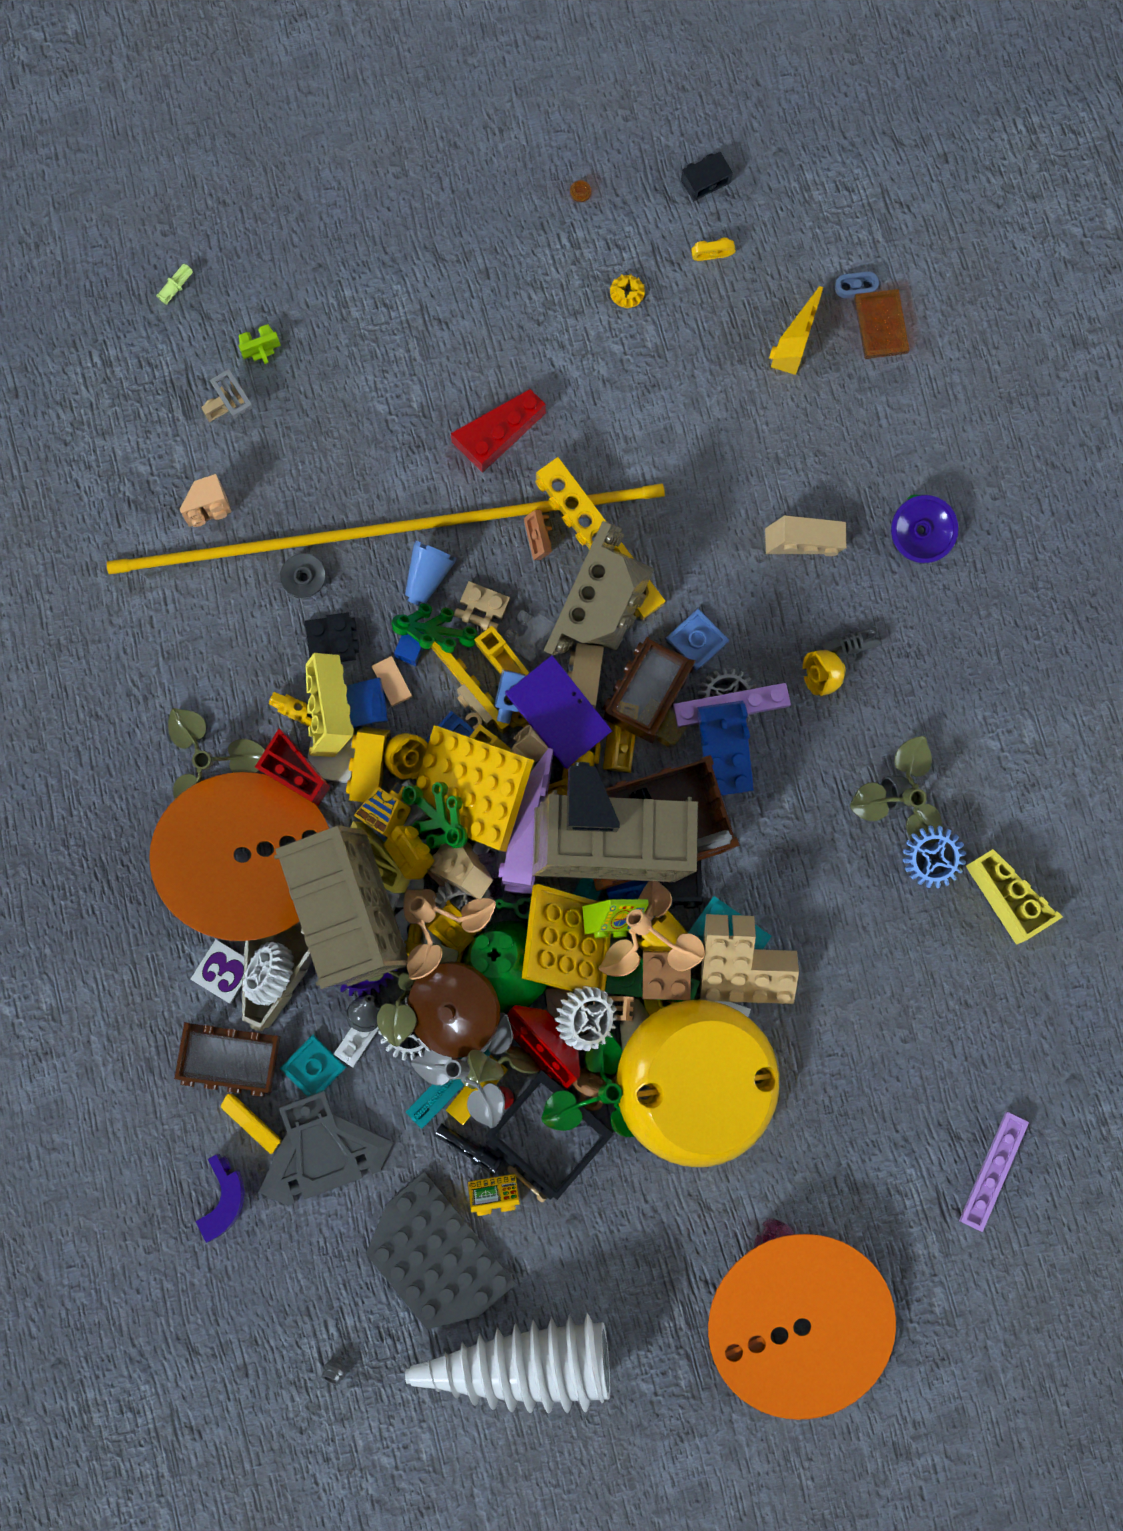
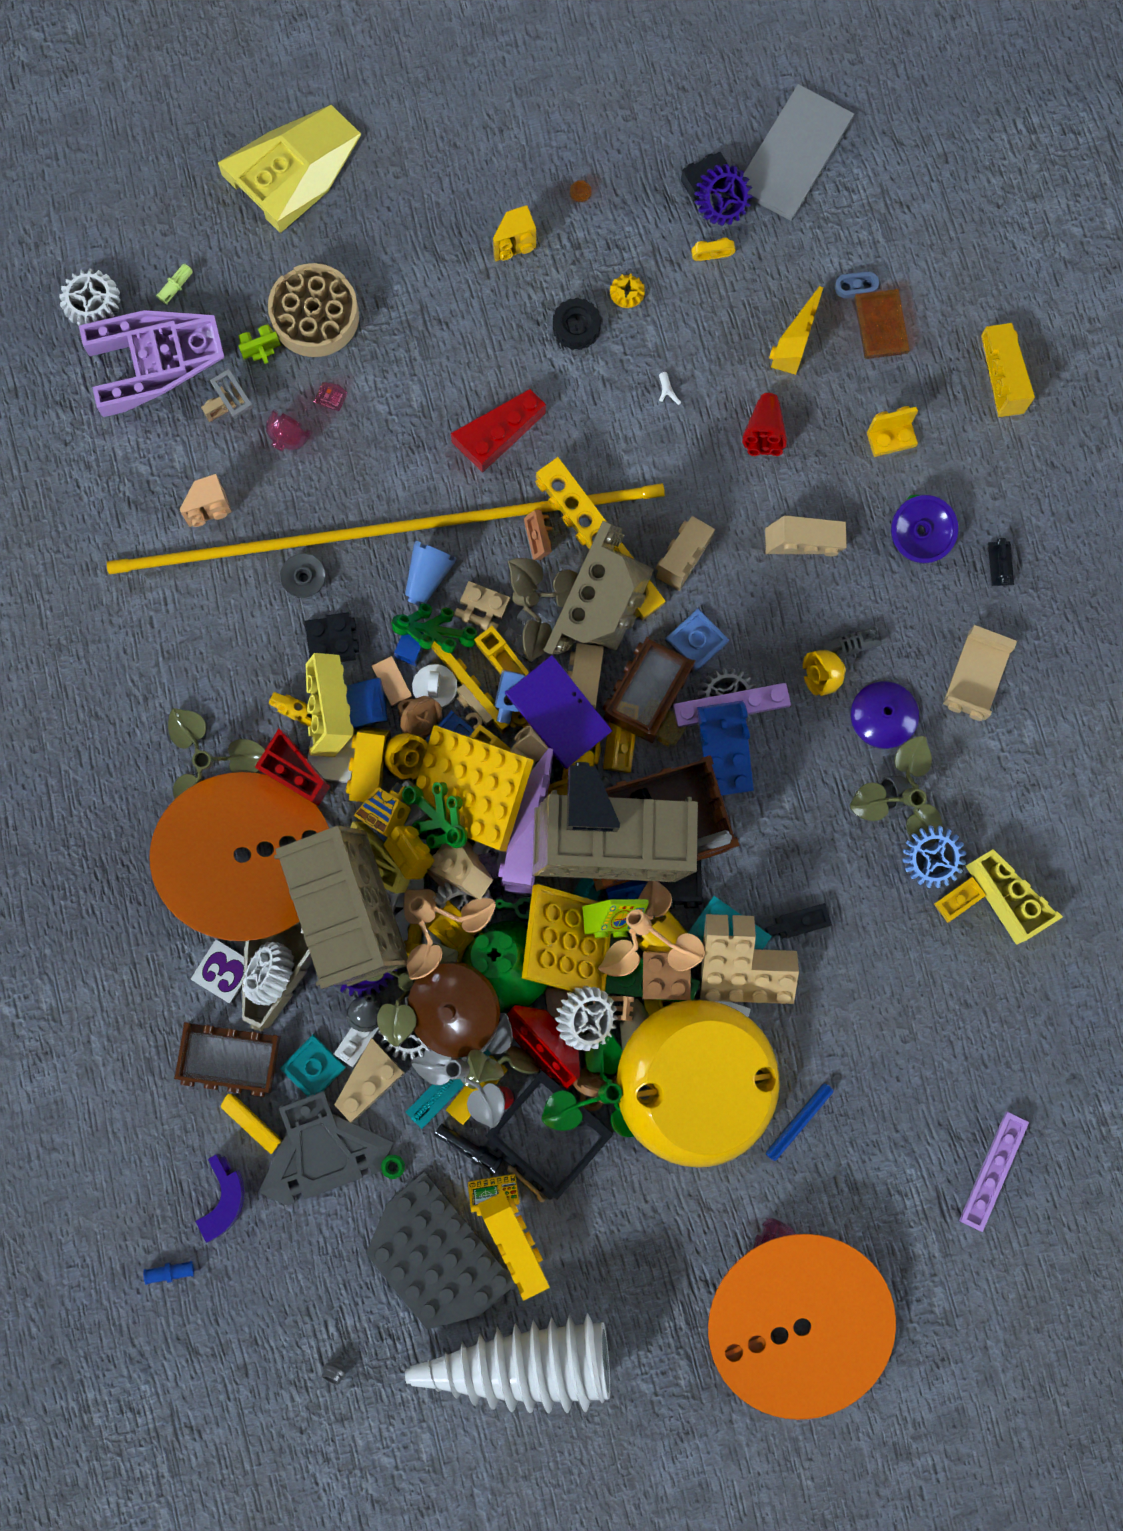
none -> white gear [59,269,120,326]
none -> lavender wedge [79,310,224,417]
none -> blue pin [143,1261,194,1285]
none -> light yellow wedge [218,105,361,233]
none -> clear pink cylinder [266,409,312,452]
none -> tan brick [268,263,359,357]
none -> clear pink slope [314,382,347,411]
none -> tan wedge [334,1038,405,1122]
none -> green plate [381,1155,405,1179]
none -> medium nougat tile [398,696,442,739]
none -> white tile [412,664,458,709]
none -> yellow wedge [478,1191,550,1301]
none -> yellow slope [493,205,536,262]
none -> dark tan plant [508,558,578,661]
none -> black tyre [553,298,601,350]
none -> tan wedge [655,516,715,591]
none -> white bar [659,372,681,405]
none -> dark purple gear [694,164,753,226]
none -> light grey tile [735,84,854,221]
none -> red cone [742,393,787,456]
none -> black hinge [765,903,832,939]
none -> blue axle [766,1083,834,1161]
none -> dark purple dish [850,681,919,749]
none -> yellow bracket [867,406,918,457]
none -> yellow plate [934,877,986,923]
none -> tan panel [943,625,1017,721]
none -> yellow wedge [981,323,1035,417]
none -> black hinge [988,538,1014,586]

